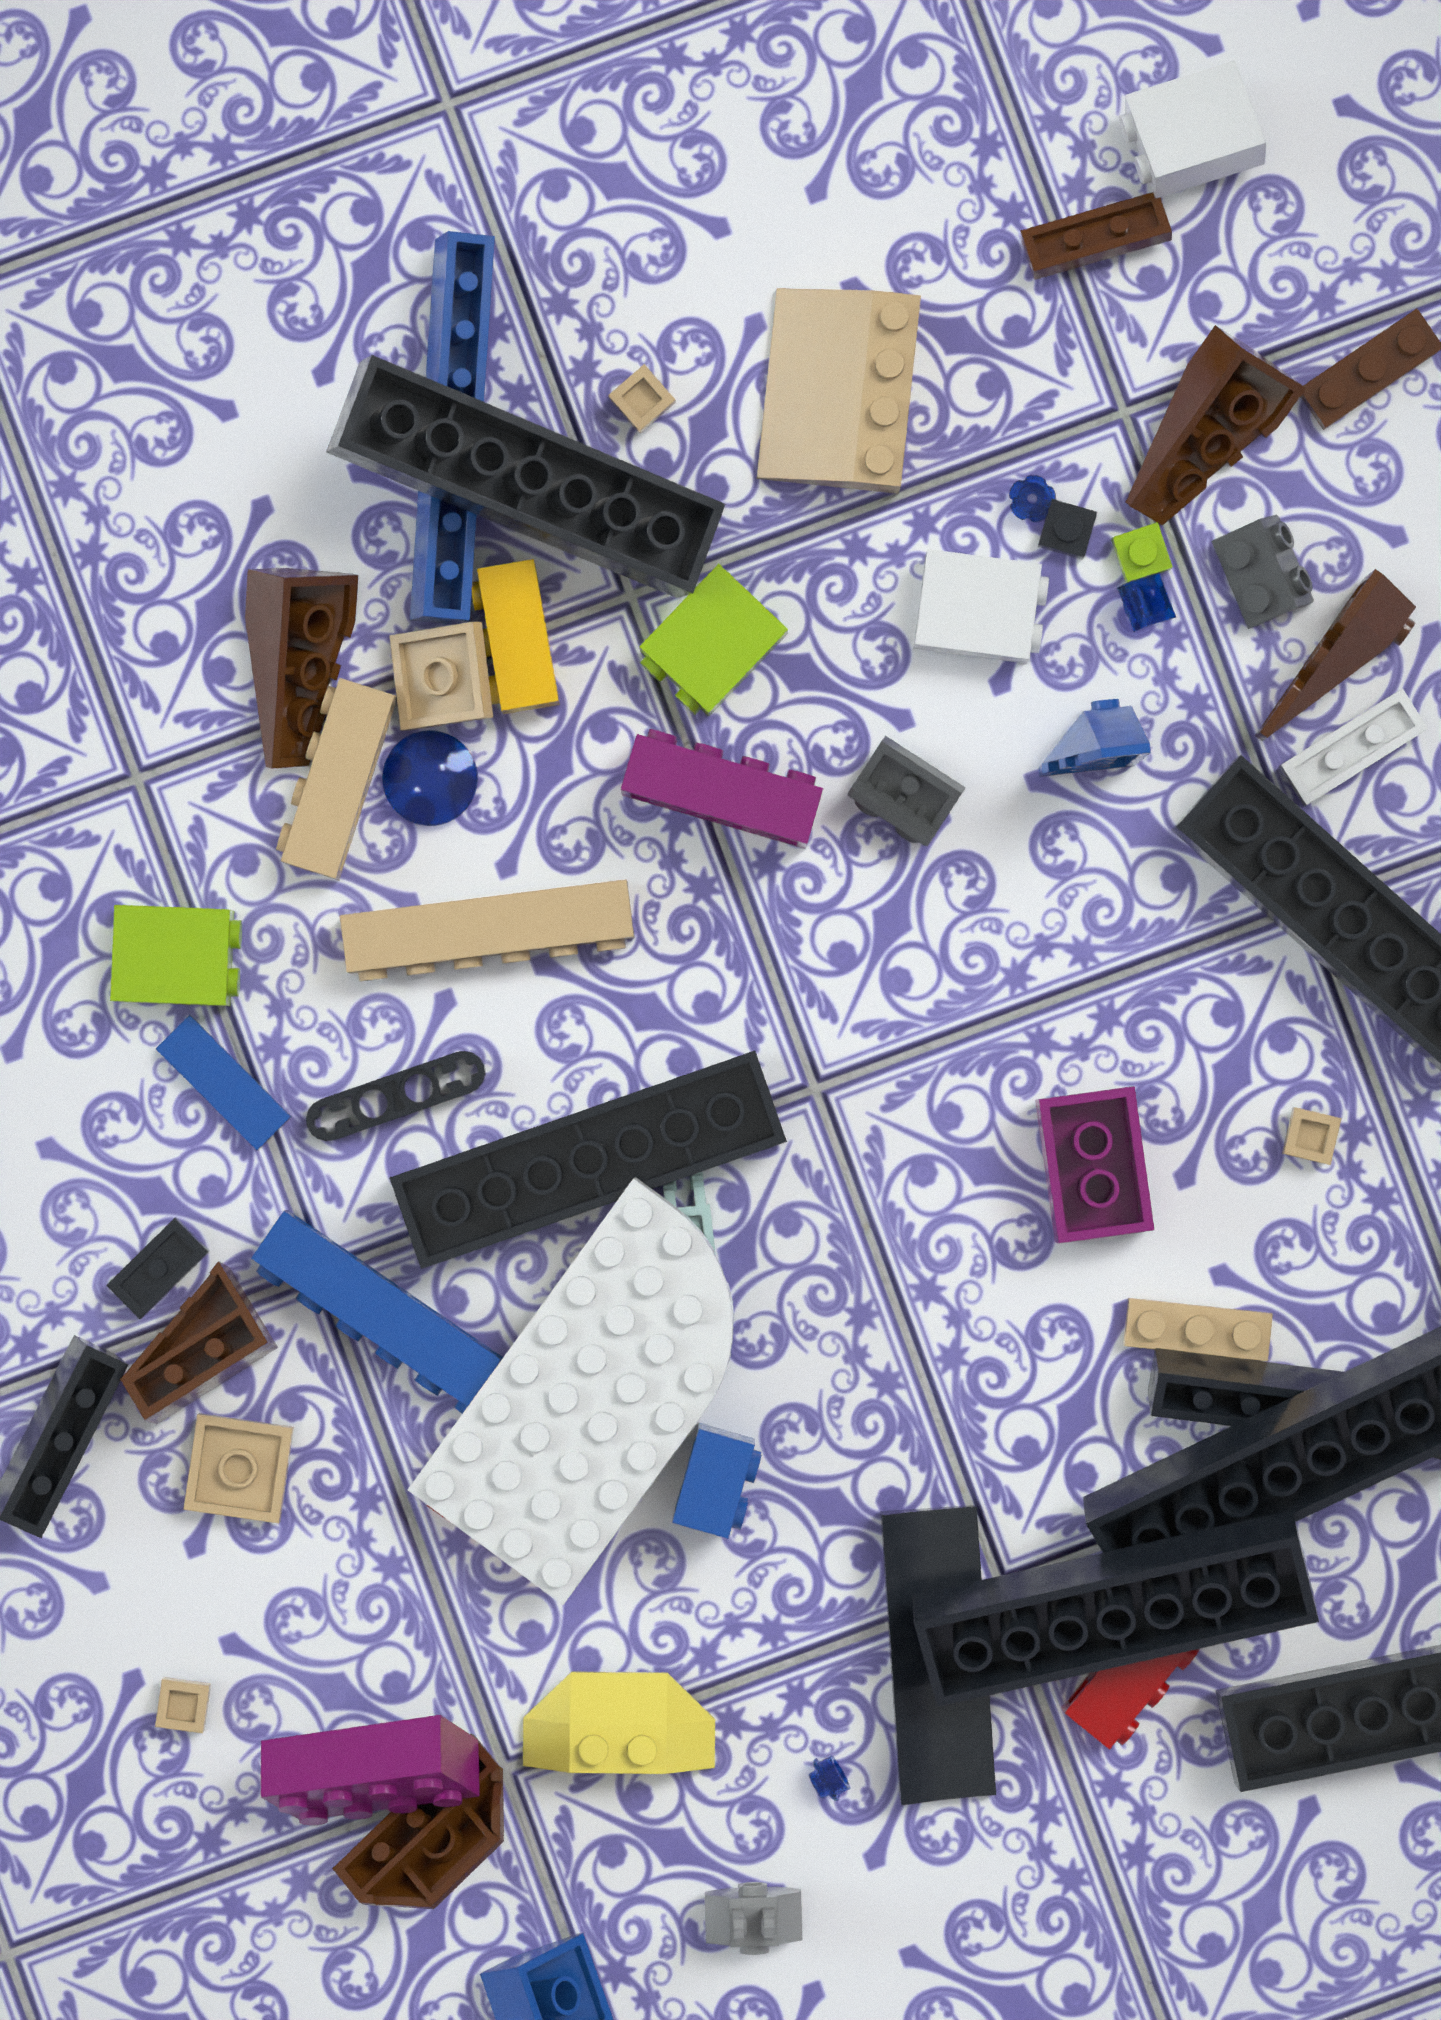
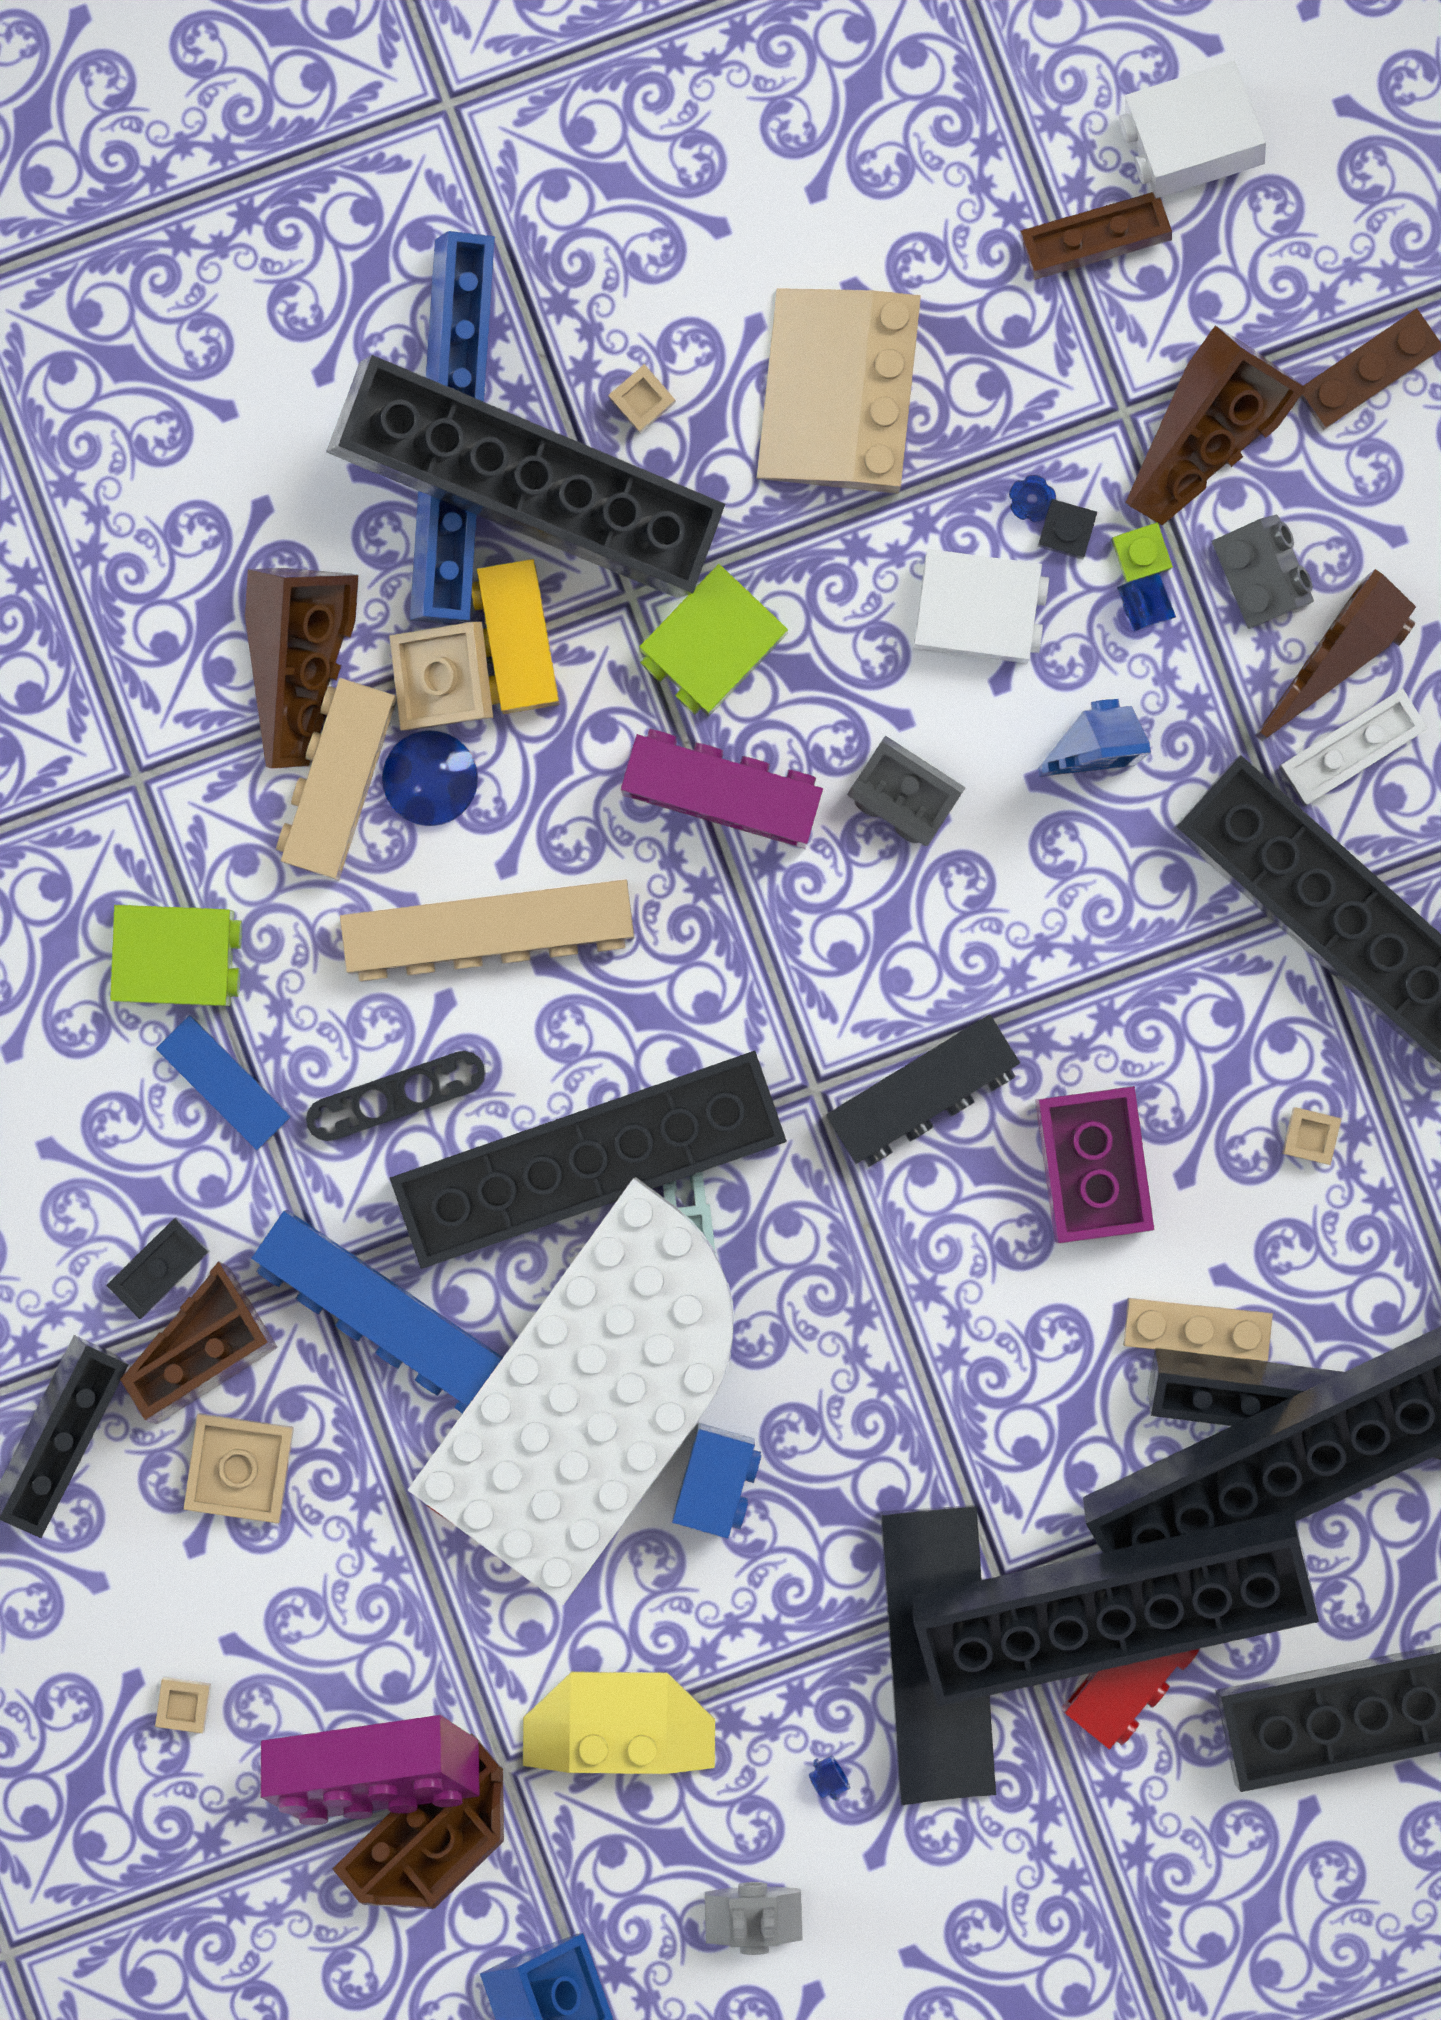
none -> black brick [825,1014,1020,1167]

